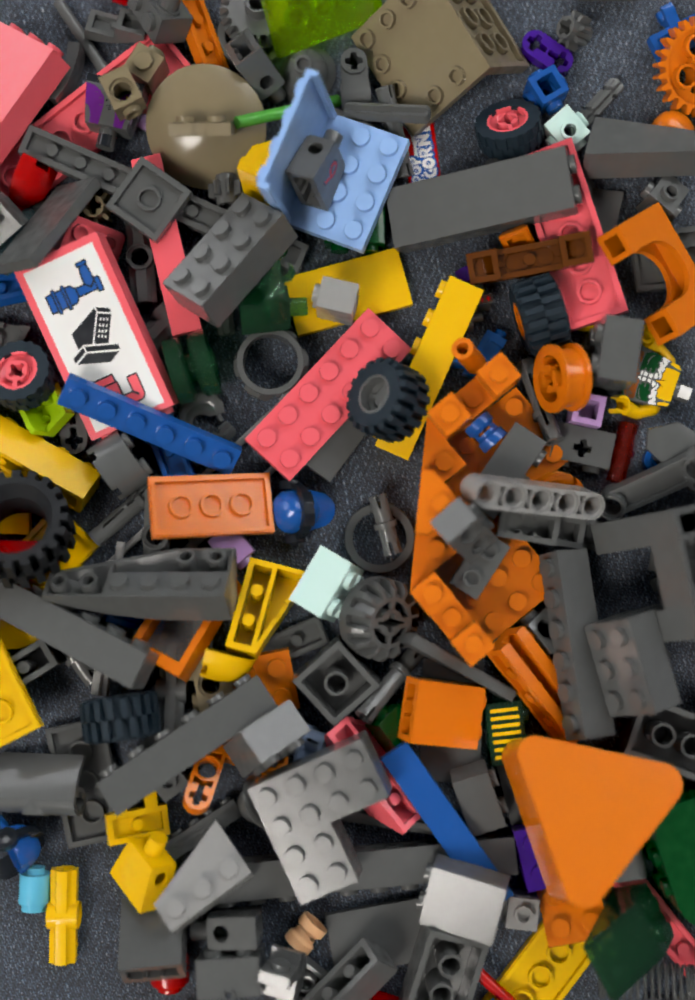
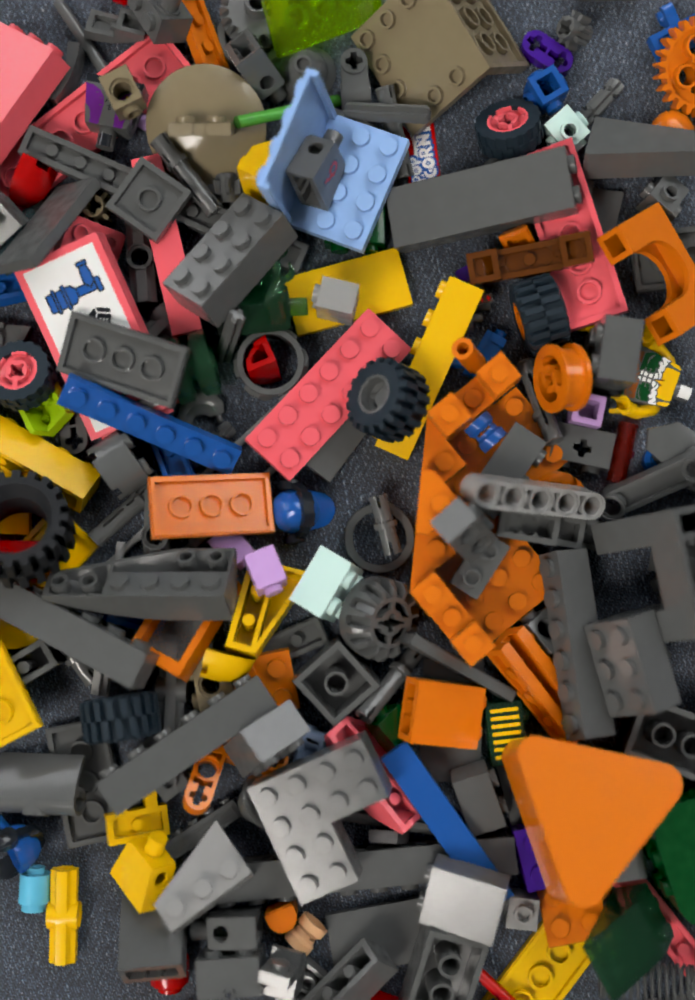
dark tan brick [124,42,170,95] -> none
none -> dark grey tile [56,311,191,409]
none -> dark grey pin [150,132,223,218]
none -> dark grey axle [215,308,246,364]
none -> lavender brick [243,544,287,597]
none -> red brick [246,335,282,385]
none -> orange brick [264,900,298,933]
none -> flat silver tile [369,830,409,844]

